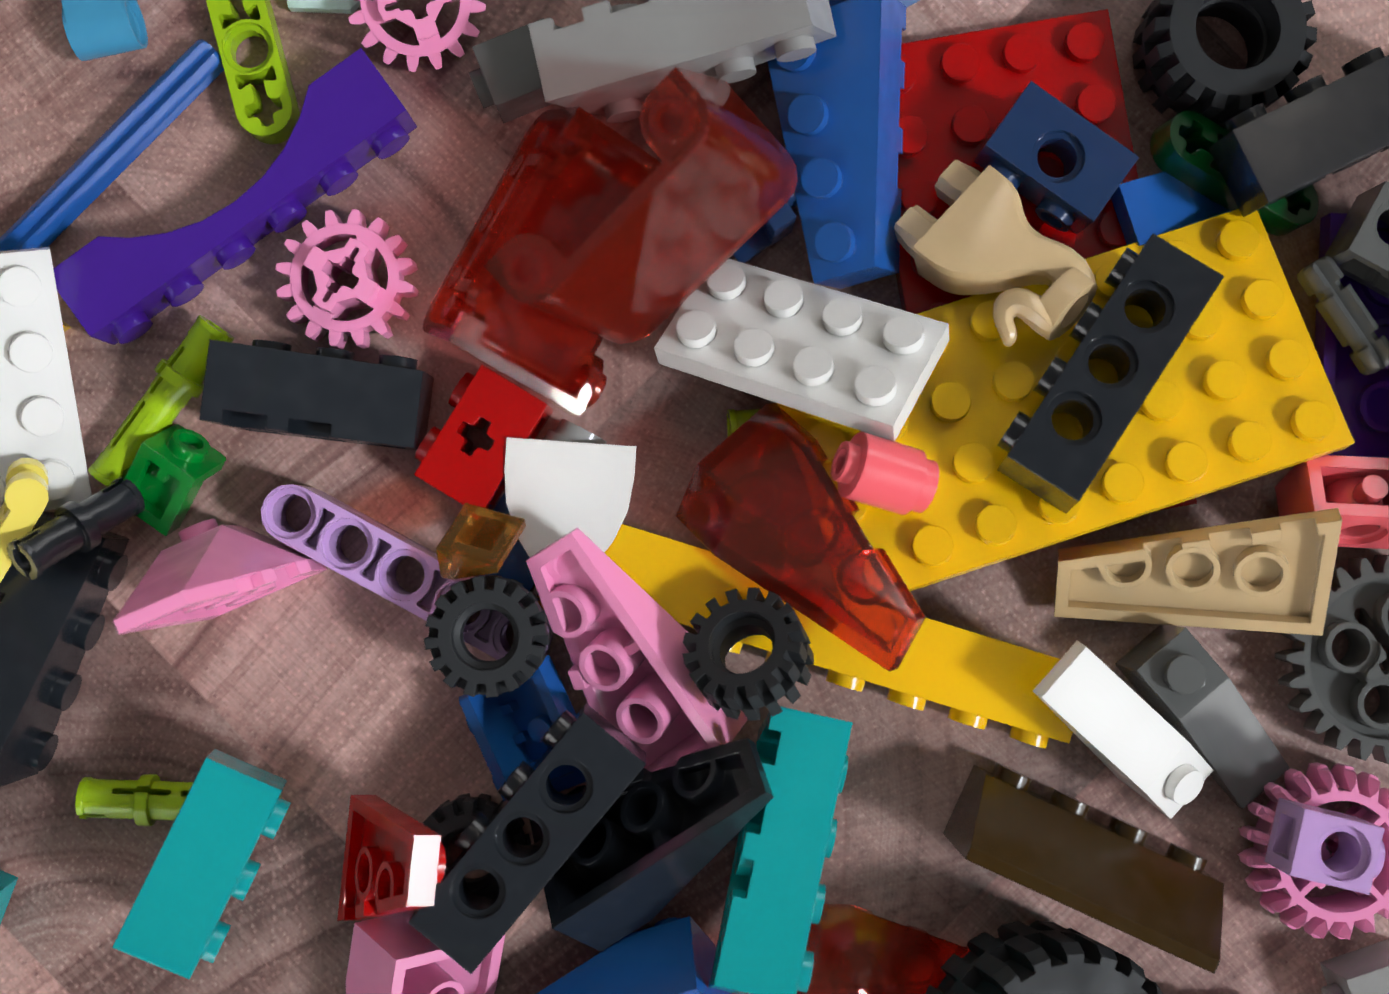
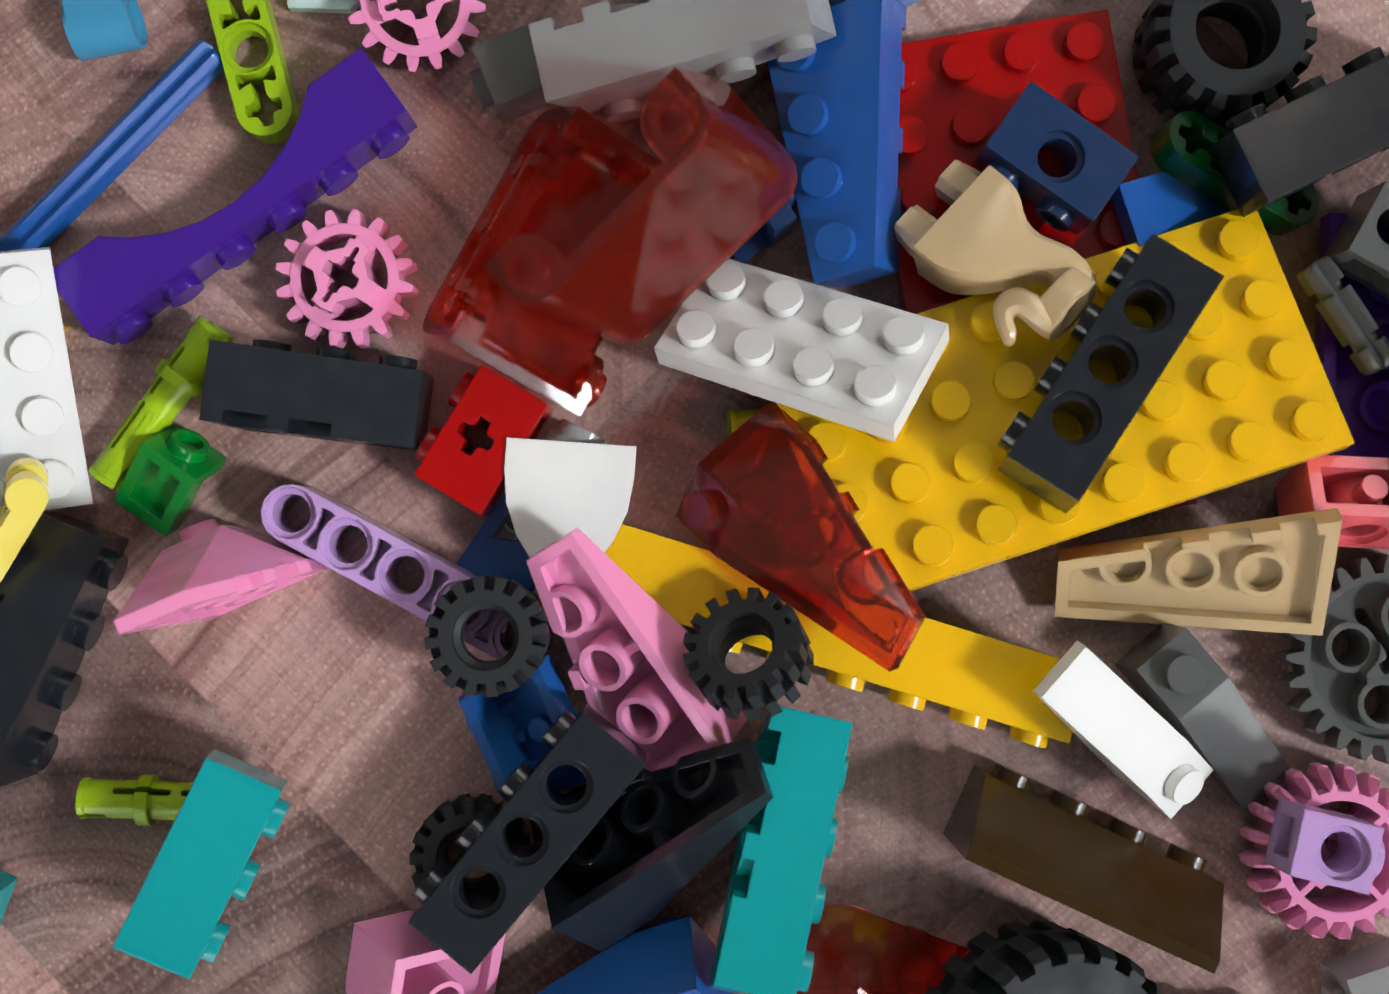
black pin [7,477,145,580] -> none
red wing [337,795,446,921] -> none
clear orange slope [436,503,526,580] -> none
coral brick [831,431,939,515] -> none

